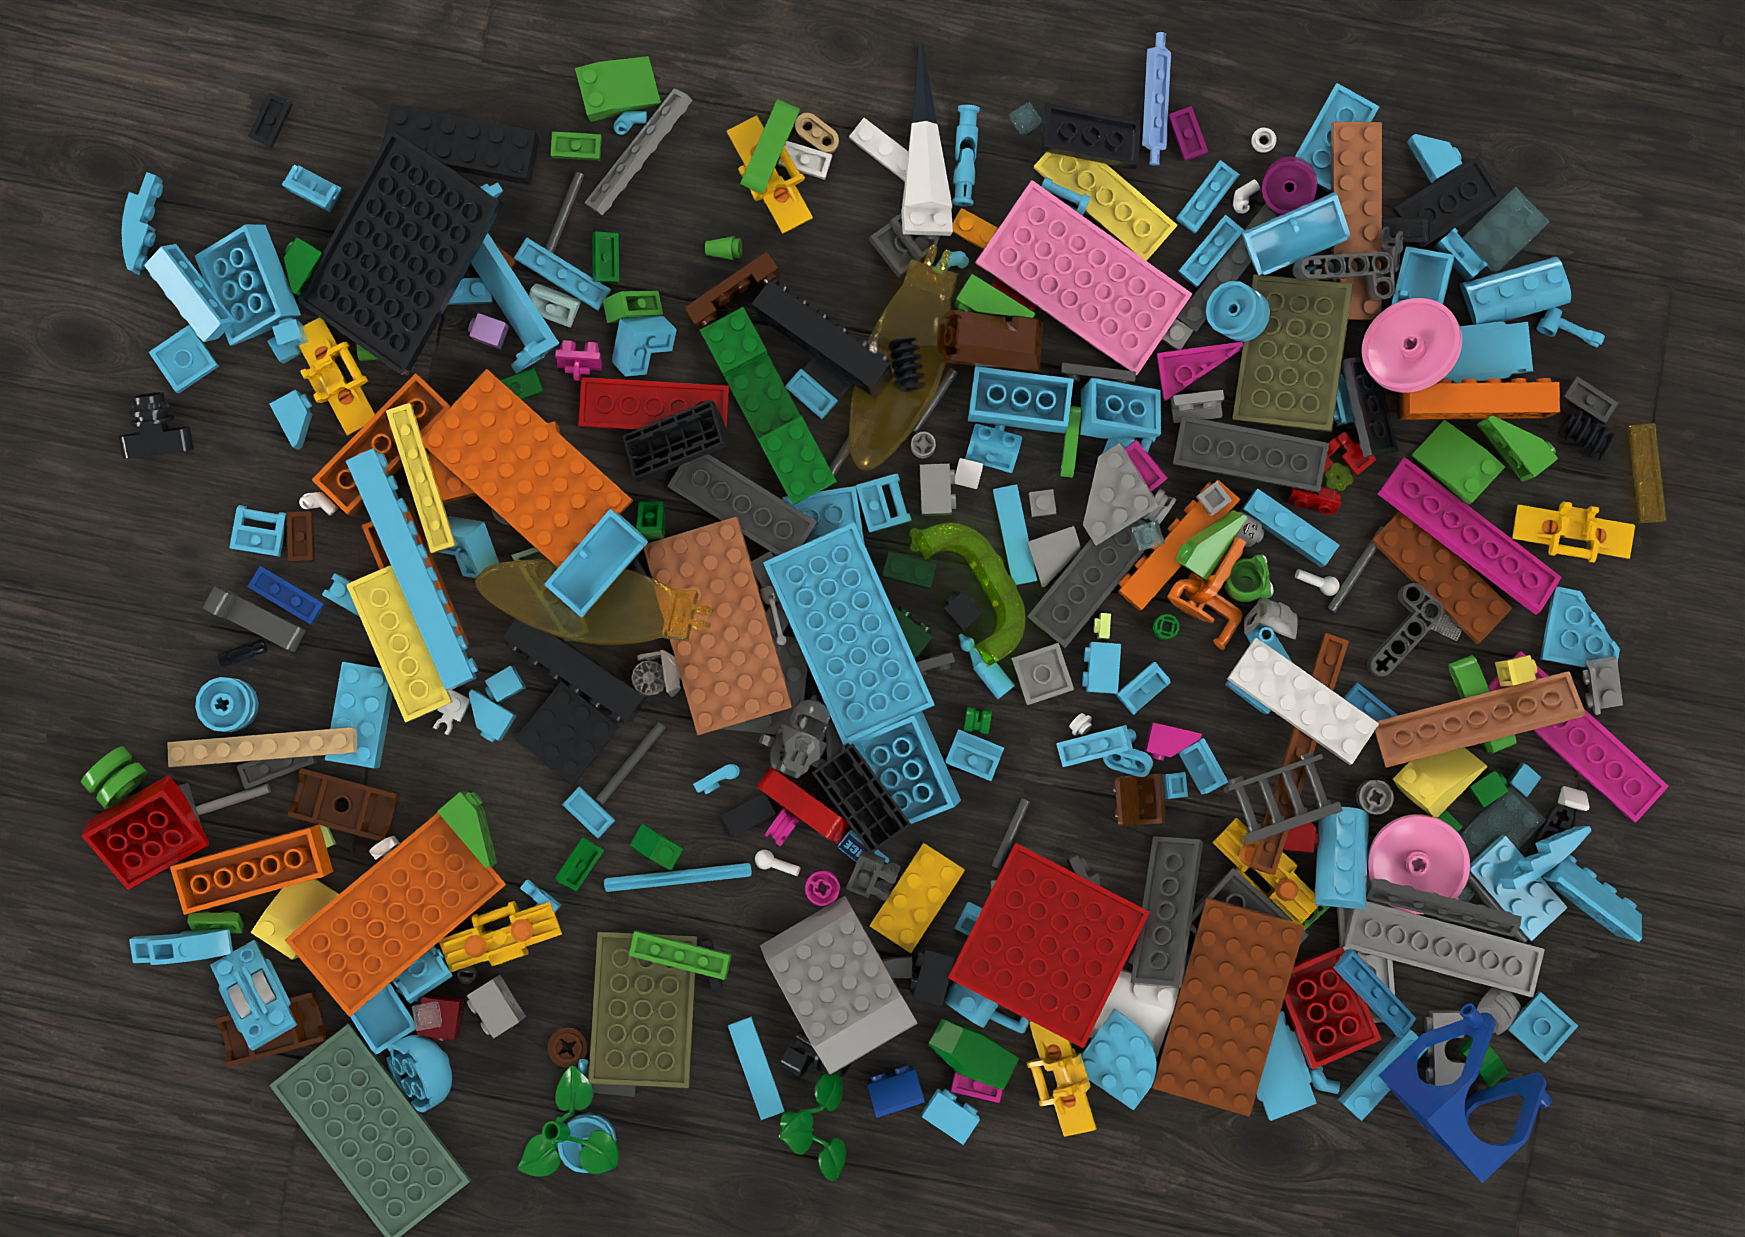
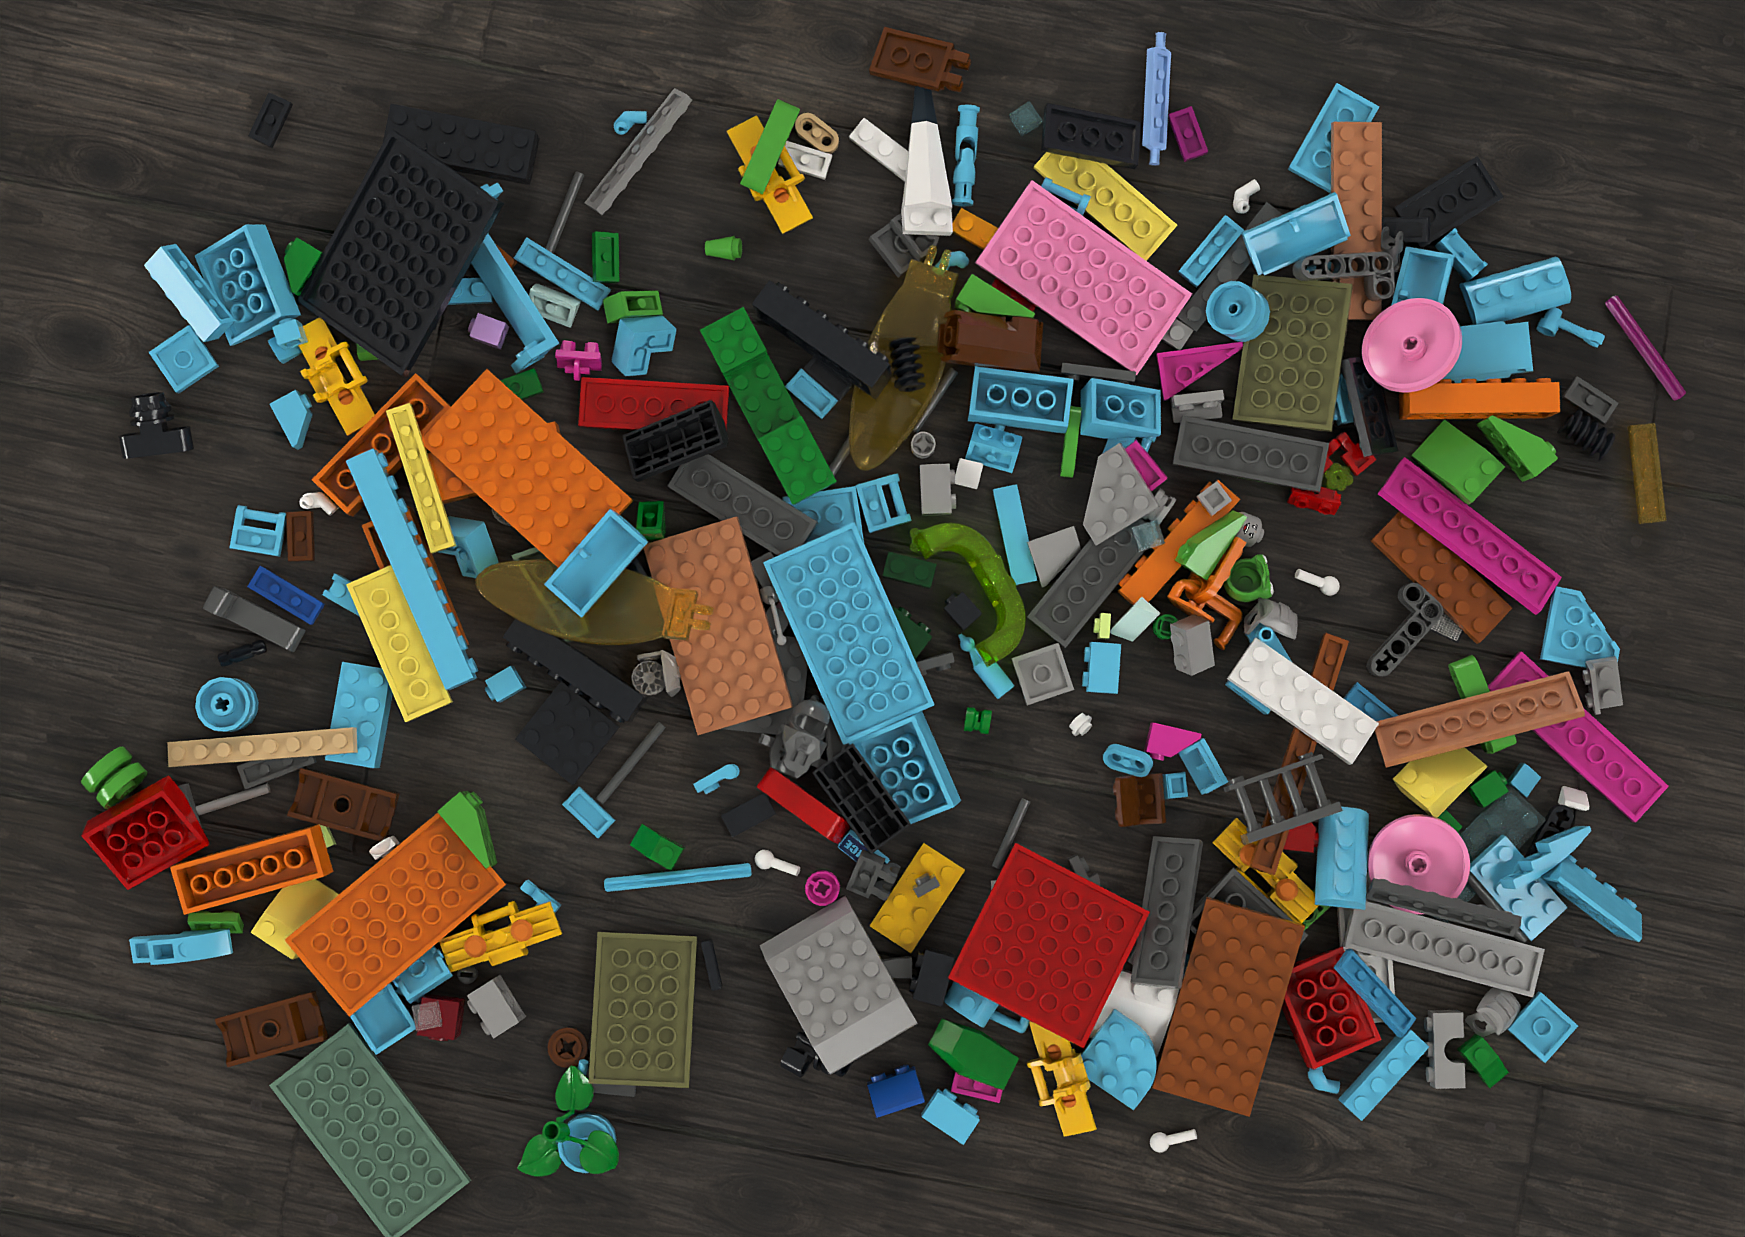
medium azure slope [122,172,163,275] -> none
medium azure piece [210,940,297,1051] -> none
medium azure hinge [282,165,343,212] -> none
medium azure cylinder [386,1035,452,1112] -> none
white plate [433,690,471,735] -> none
medium azure slope [469,689,517,742] -> none
bright green plate [551,132,602,161] -> none
green plate [555,837,604,892] -> none
bright green slope [575,56,661,122] -> none
bright green plate [629,930,732,980] -> none
reddish brown piece [685,252,780,332] -> none
medium azure tile [728,1016,785,1120] -> none
dark pink wheel [765,807,800,847] -> none
green plant [778,1073,846,1181] -> none
medium azure plate [945,729,1004,781] -> none
medium azure slope [954,902,982,936] -> none
light grey plate [1028,489,1057,518] -> none
medium azure piece [1056,725,1136,767] -> none
medium azure hinge [1115,662,1171,715] -> none
medium azure tile [1175,160,1240,234] -> none
medium azure brick [1239,489,1340,567] -> none
white plate [1251,128,1276,153] -> none
medium azure piece [1256,1009,1317,1121] -> none
magenta wheel [1262,156,1318,214] -> none
dark grey bar [1327,526,1383,613] -> none
light grey wheel [1355,780,1394,815] -> none
blue piece [1378,1004,1552,1183] -> none
medium azure slope [1406,134,1462,184] -> none
clear light blue plate [1462,187,1550,274] -> none
light yellow slope [1495,655,1537,687] -> none
yellow piece [1512,501,1635,563] -> none
none -> reddish brown tile [869,27,971,92]
none -> dark grey plate [913,873,940,898]
none -> light aqua slope [1110,597,1160,642]
none -> white bar [1150,1129,1197,1153]
none -> light grey brick [1170,615,1215,676]
none -> magenta axle [1605,295,1686,401]

